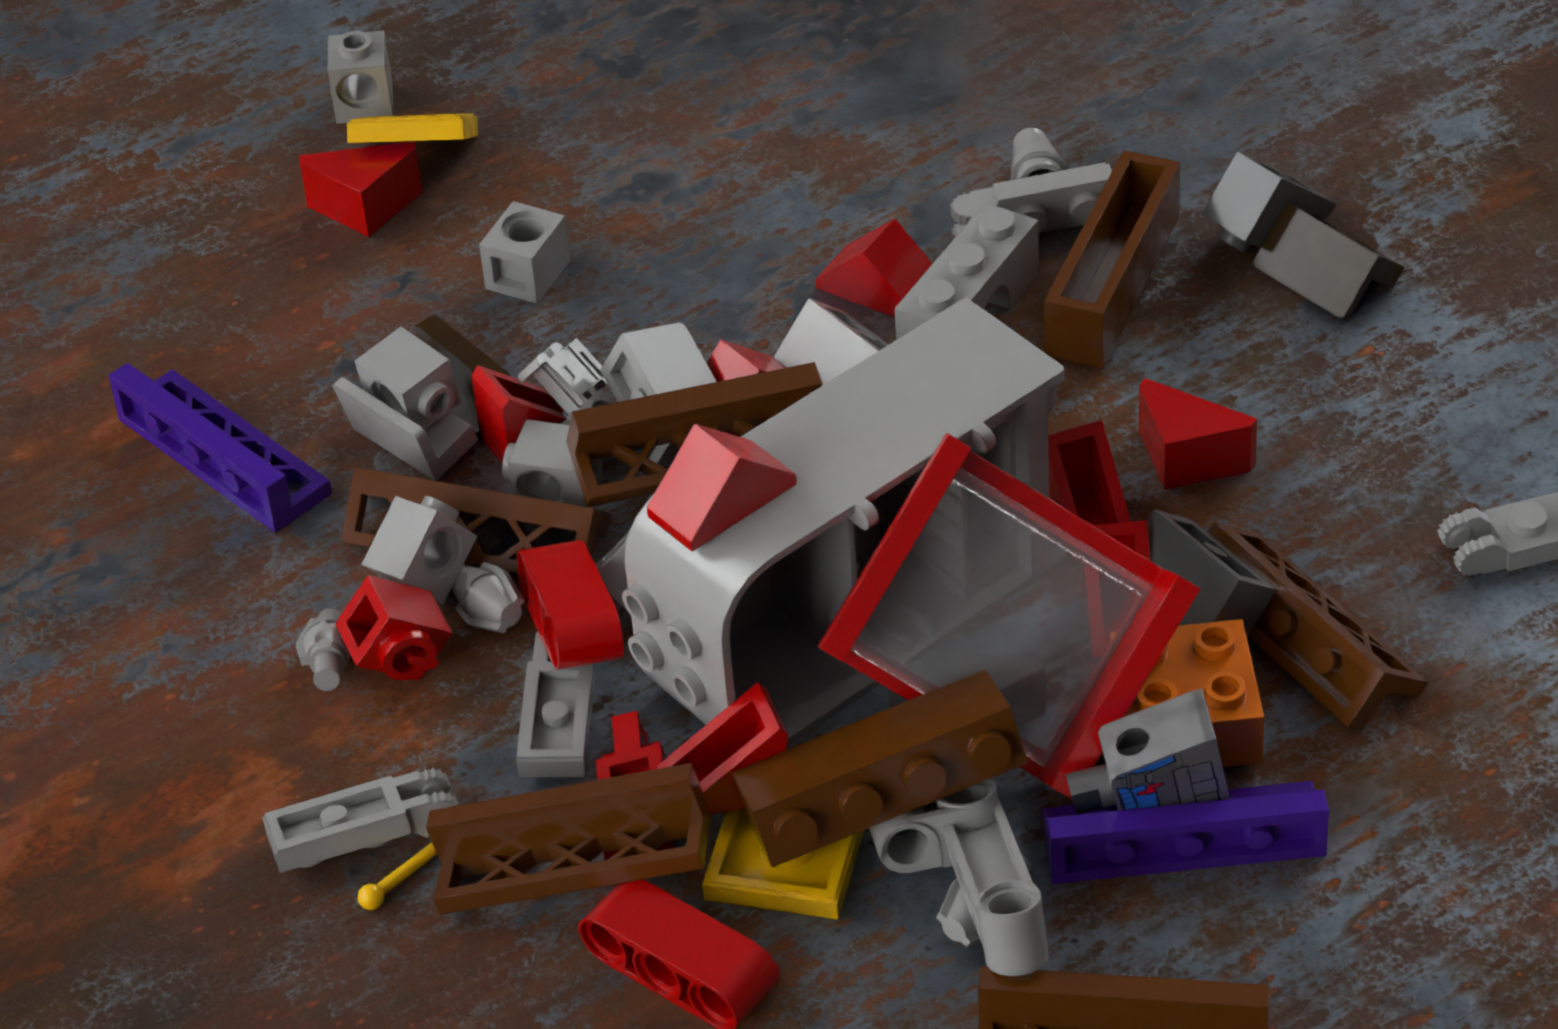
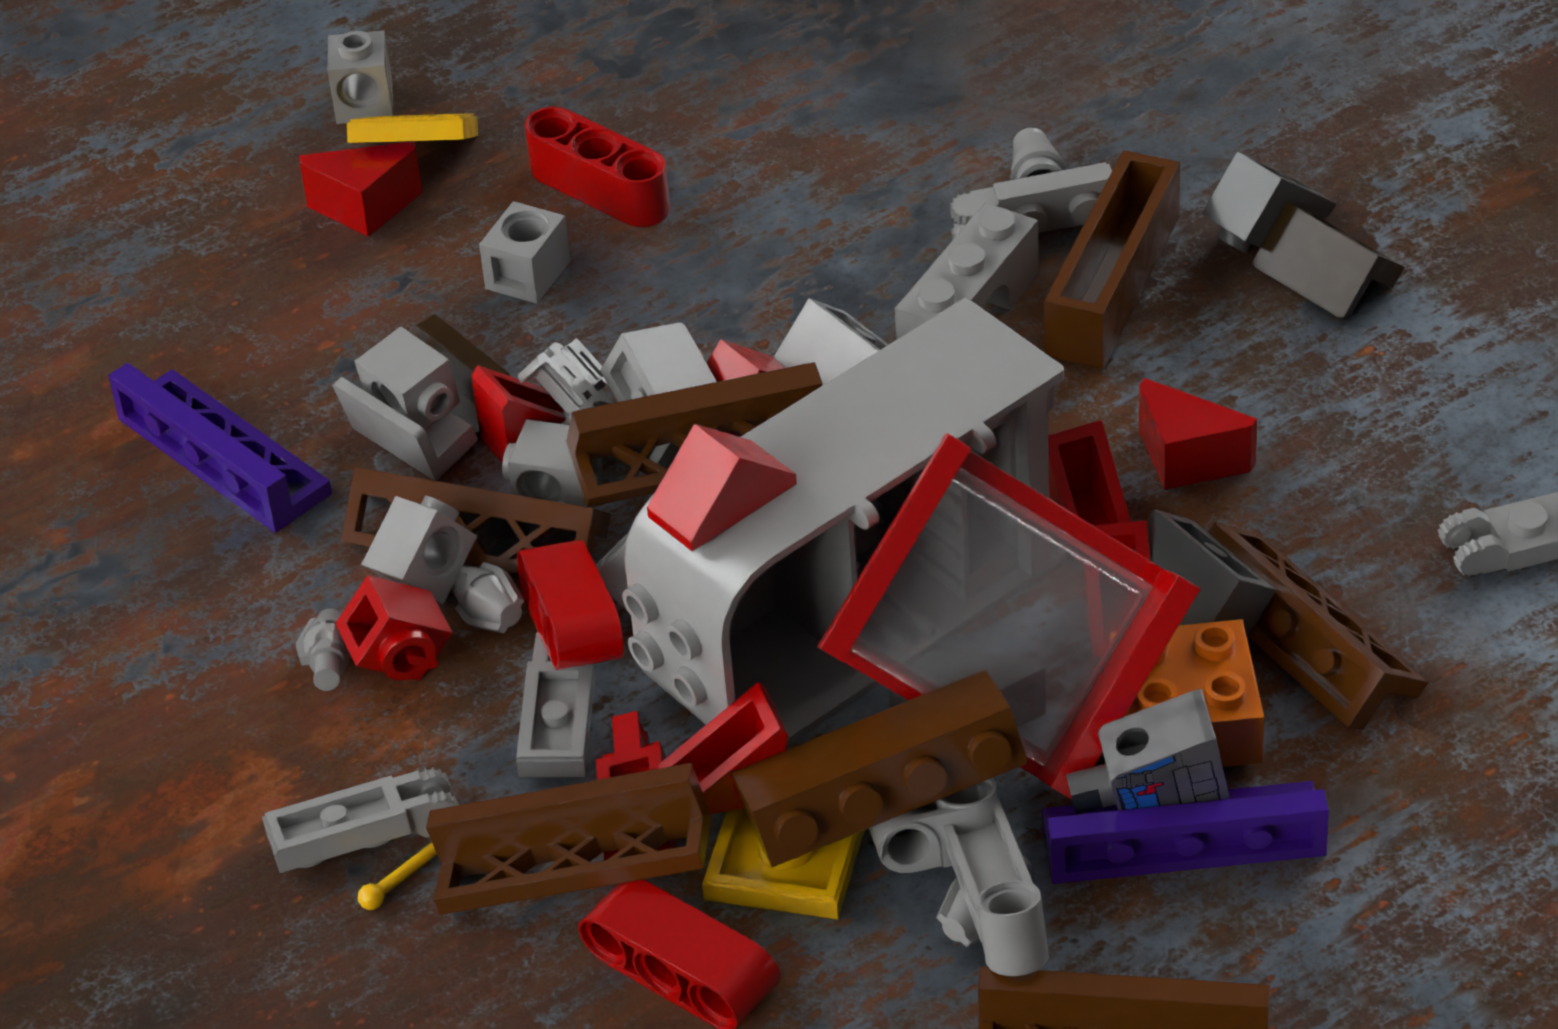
red slope [815,218,933,318] -> none
none -> red beam [525,107,670,227]

